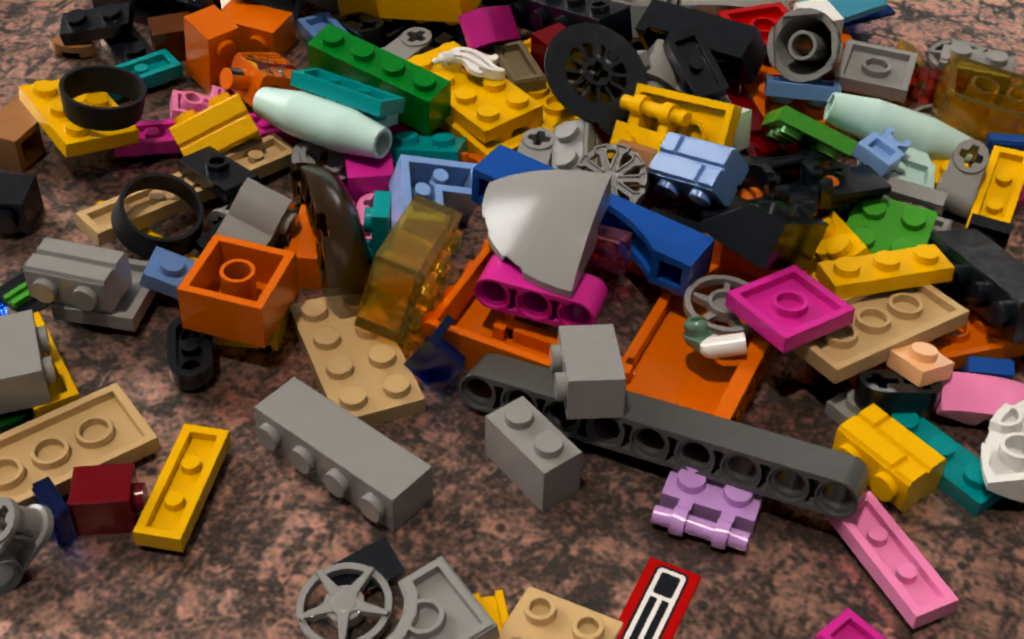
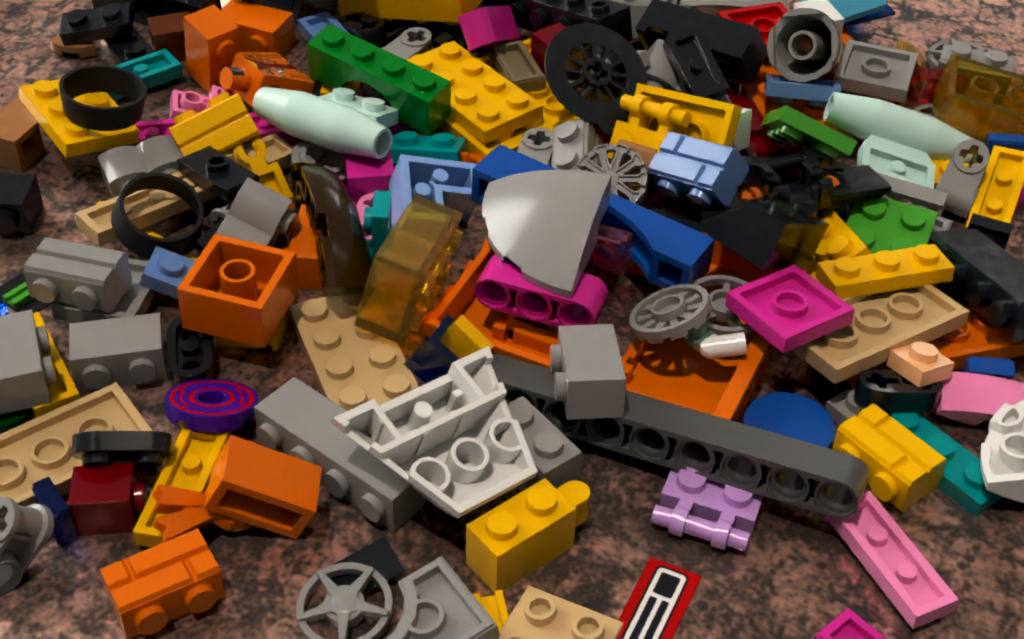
teal plate [290,67,405,121] -> none
white piece [432,47,505,81] -> none
light blue plate [851,127,911,177] -> none
none -> light grey brick [69,312,168,392]
none -> black plate [72,431,172,468]
none -> light grey brick [97,135,184,198]
none -> orange brick [99,528,226,639]
none -> orange piece [152,484,253,542]
none -> dark purple tile [165,379,259,433]
none -> orange brick [204,435,322,540]
none -> yellow plate [233,138,293,199]
none -> white wedge [331,346,538,518]
none -> yellow tile [433,314,494,363]
none -> yellow brick [466,478,590,593]
none -> light grey wheel [629,284,713,343]
none -> blue tile [742,392,835,449]

